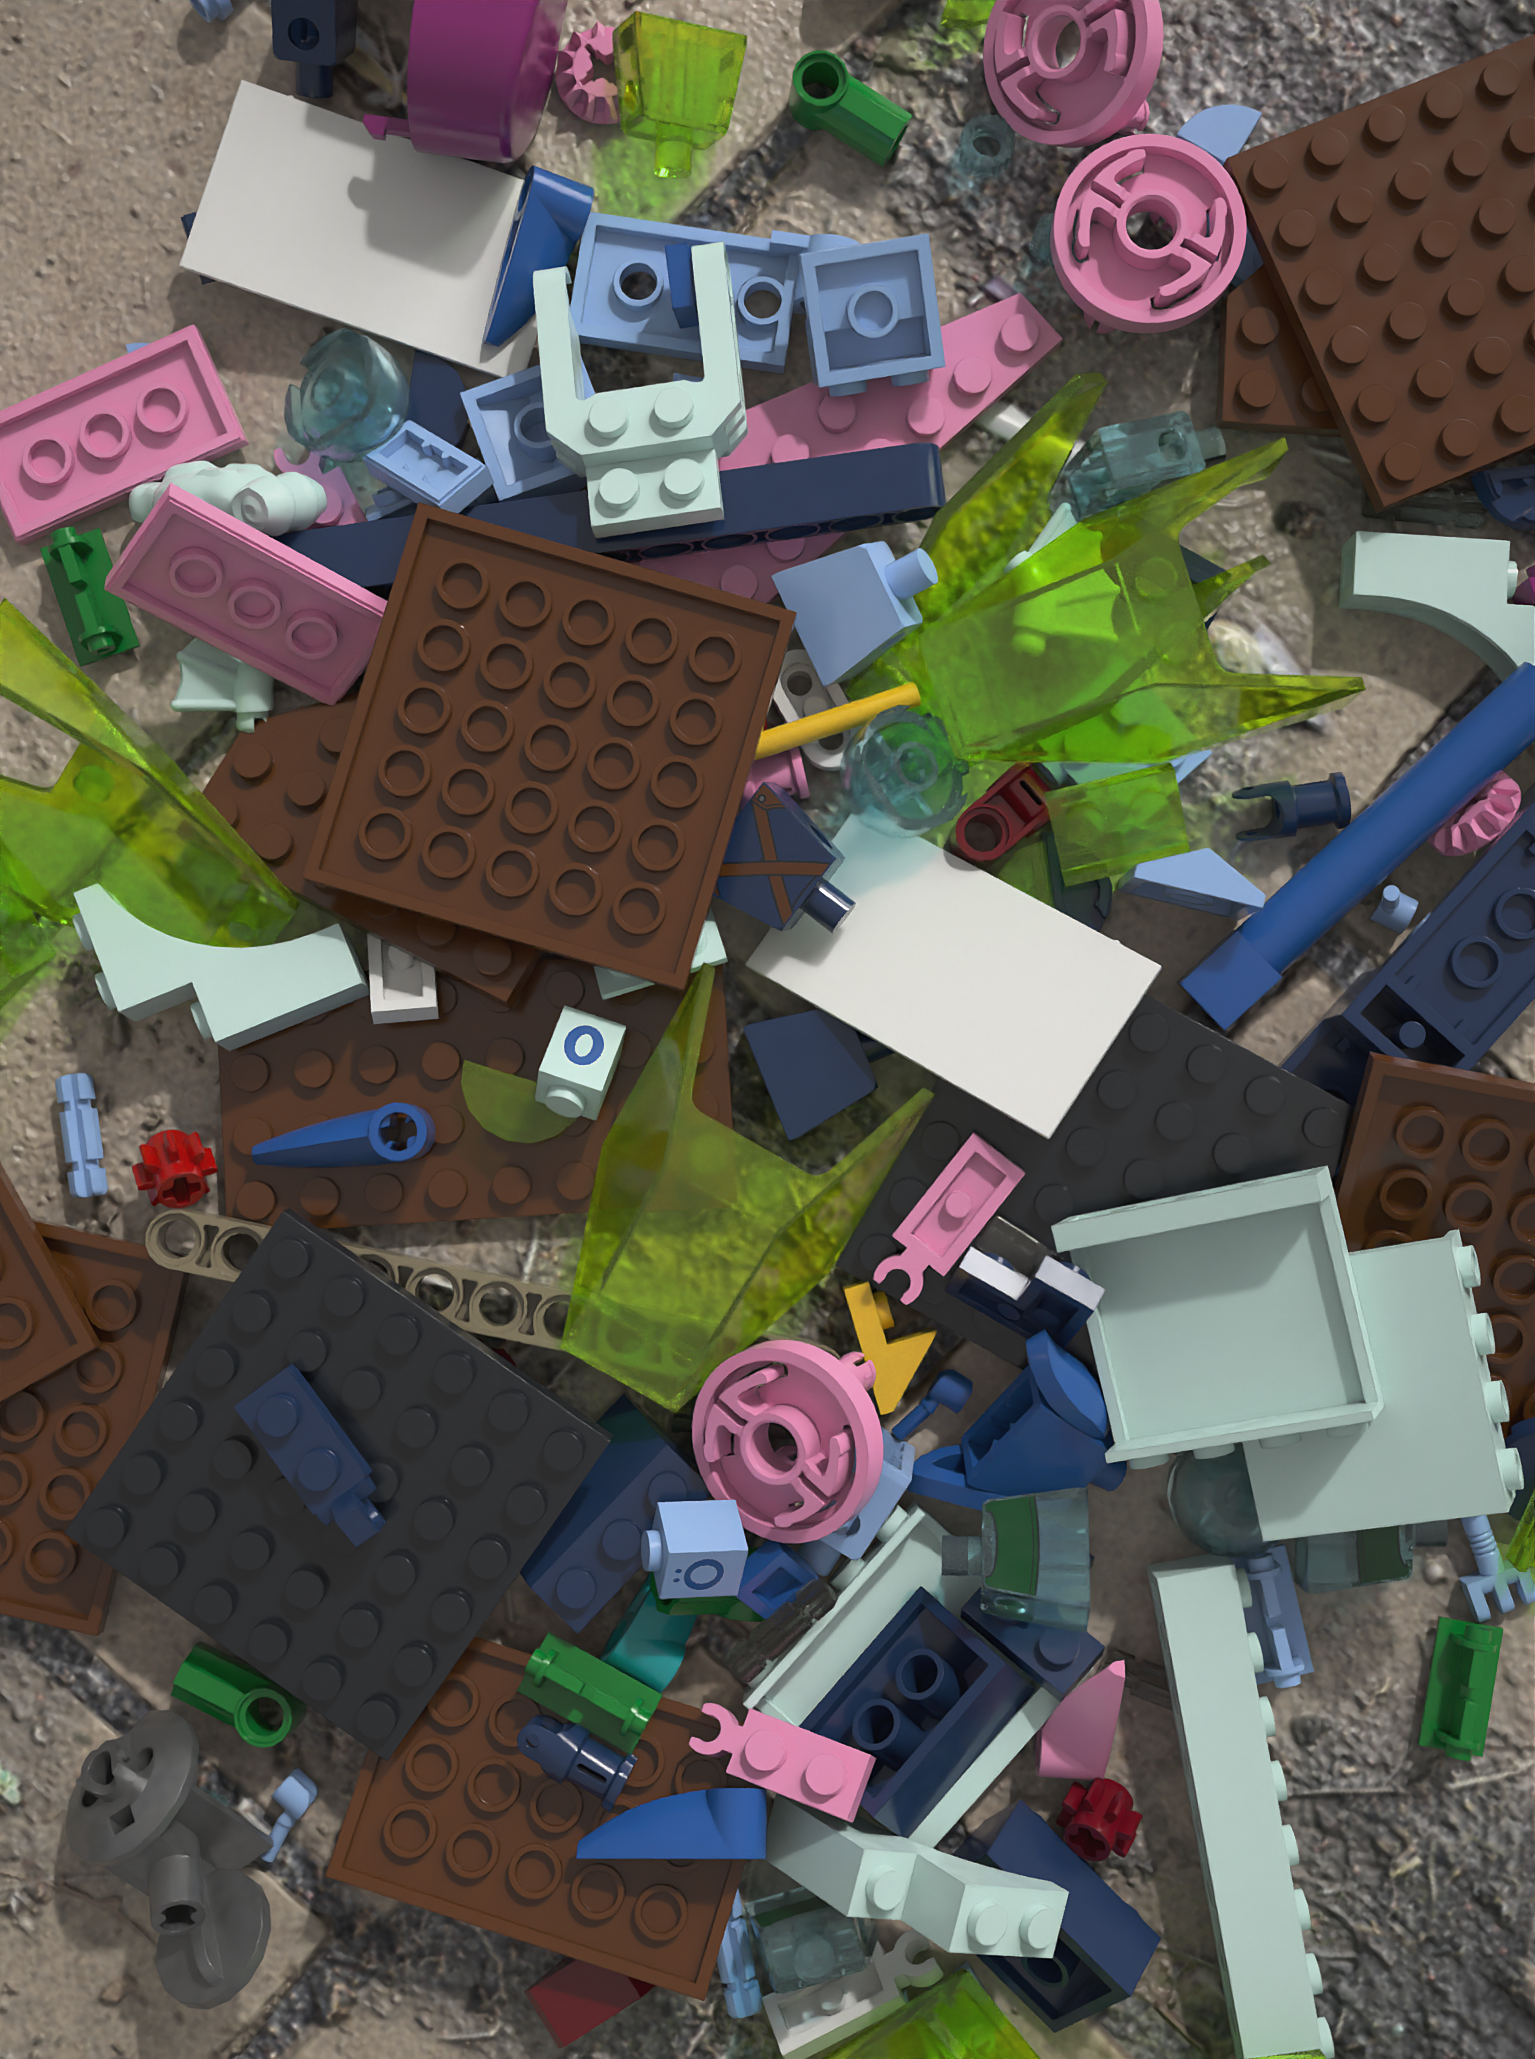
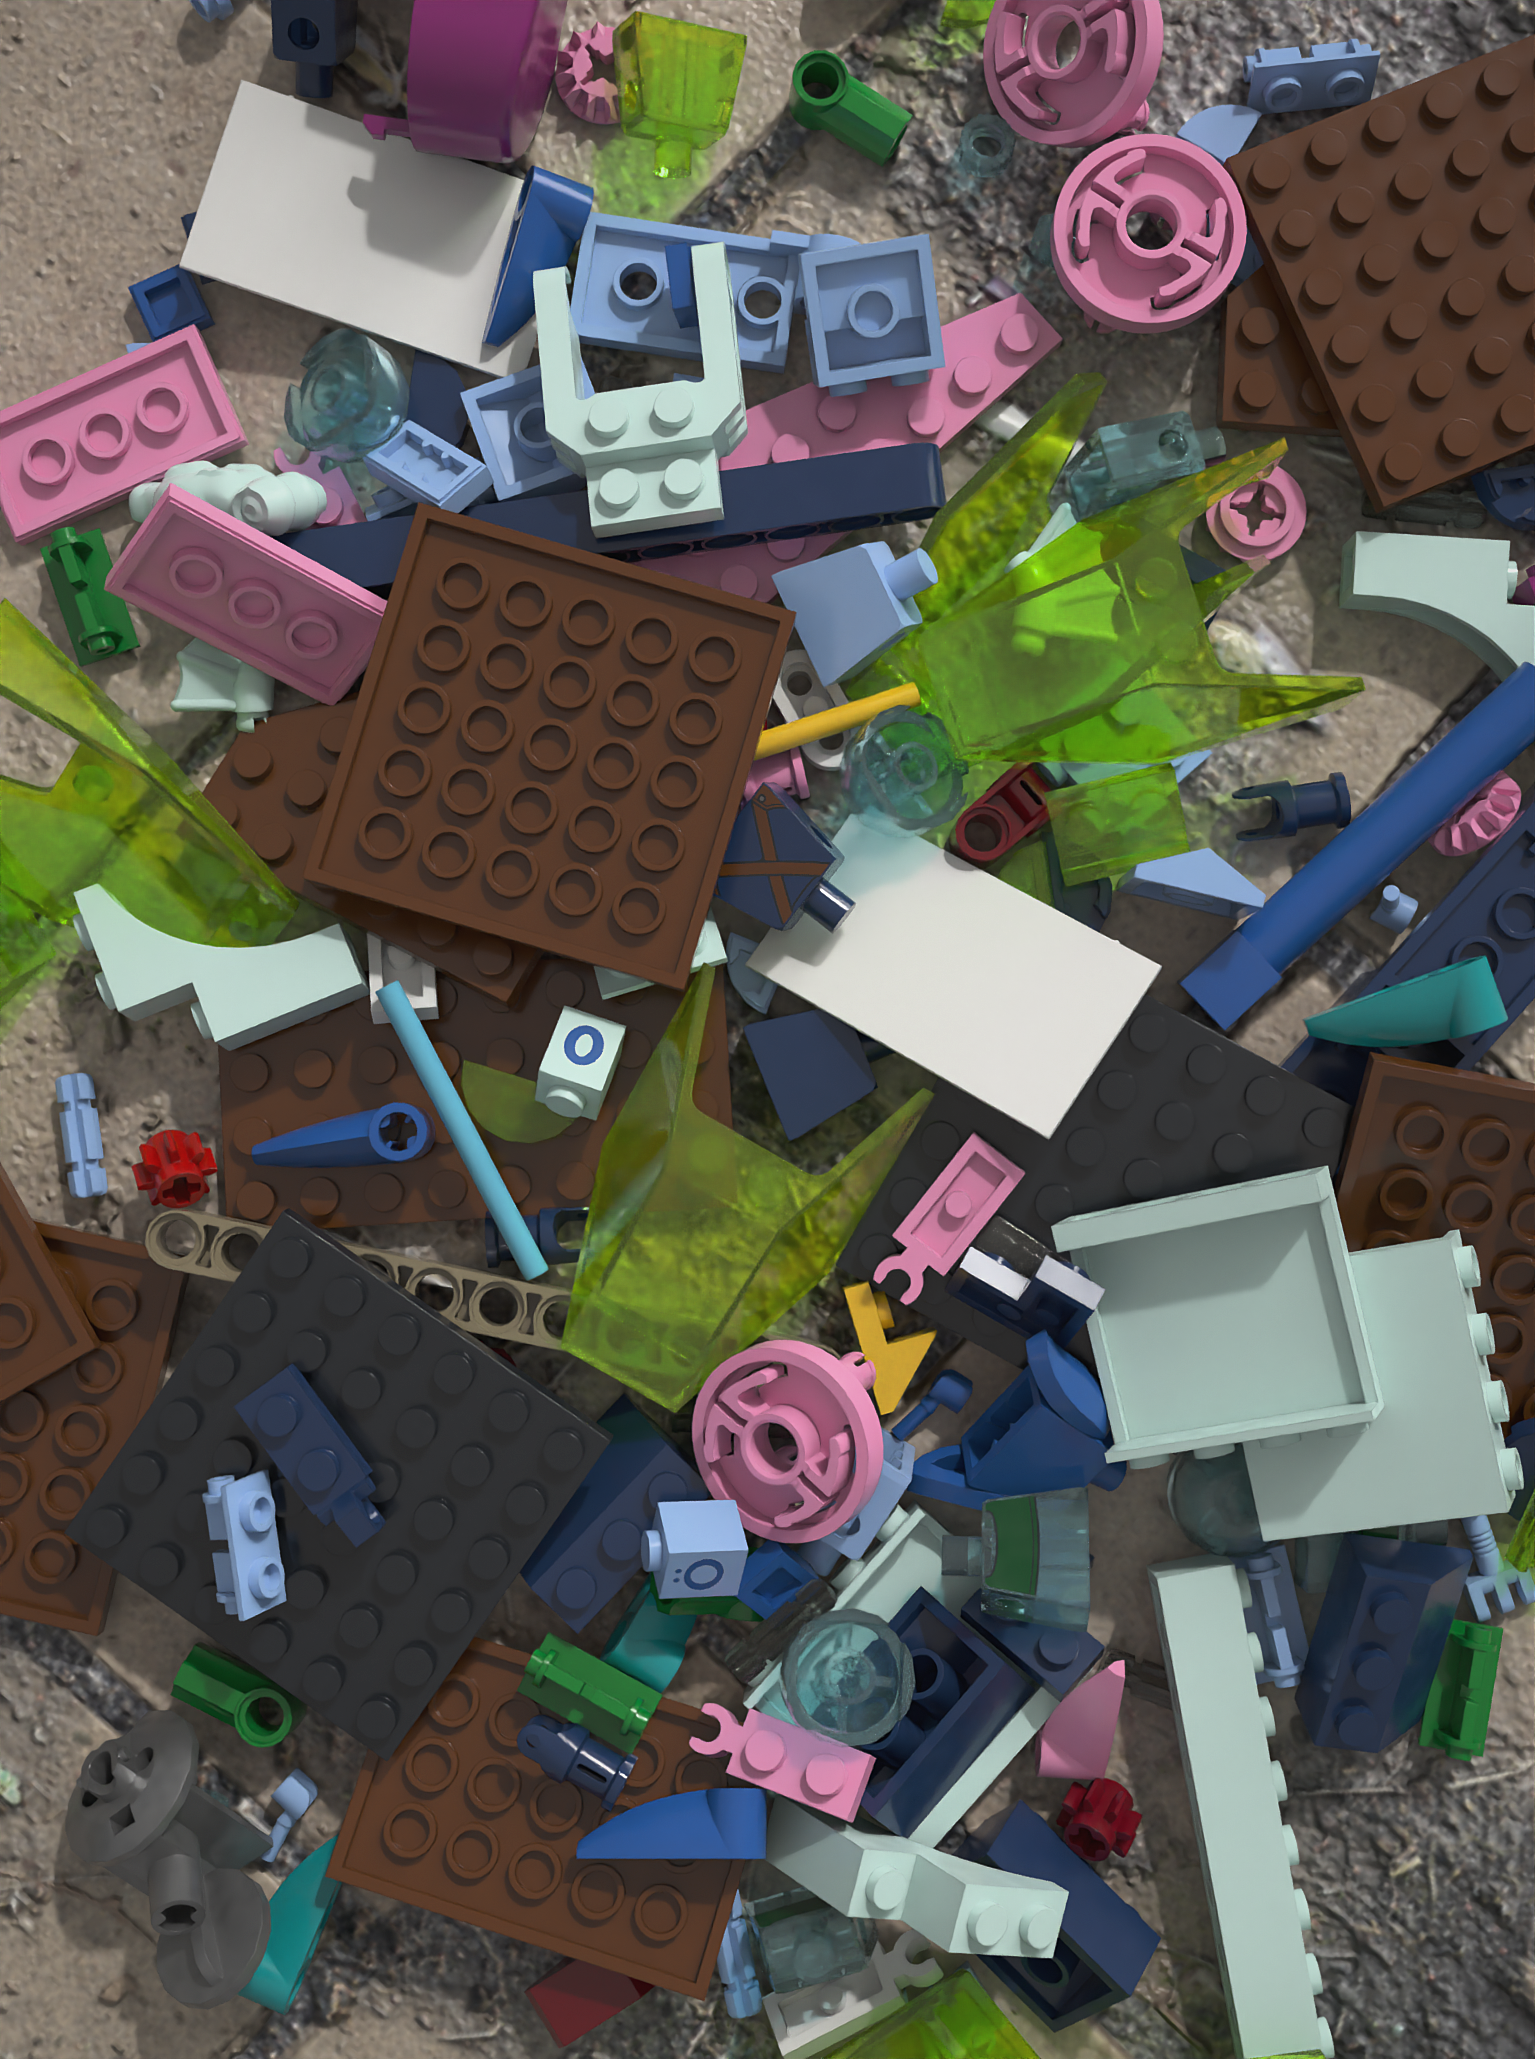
none -> blue tile [128,264,215,342]
none -> light blue hinge [202,1470,287,1621]
none -> teal piece [237,1834,343,2015]
none -> medium azure piece [375,980,549,1281]
none -> dark blue piece [485,1207,600,1268]
none -> light blue tile [726,932,778,1015]
none -> clear light blue cylinder [778,1608,916,1747]
none -> bright pink gear [1204,461,1306,563]
none -> light blue hinge [1242,38,1380,115]
none -> dark blue slope [1294,1533,1474,1753]
none -> teal piece [1302,955,1508,1047]

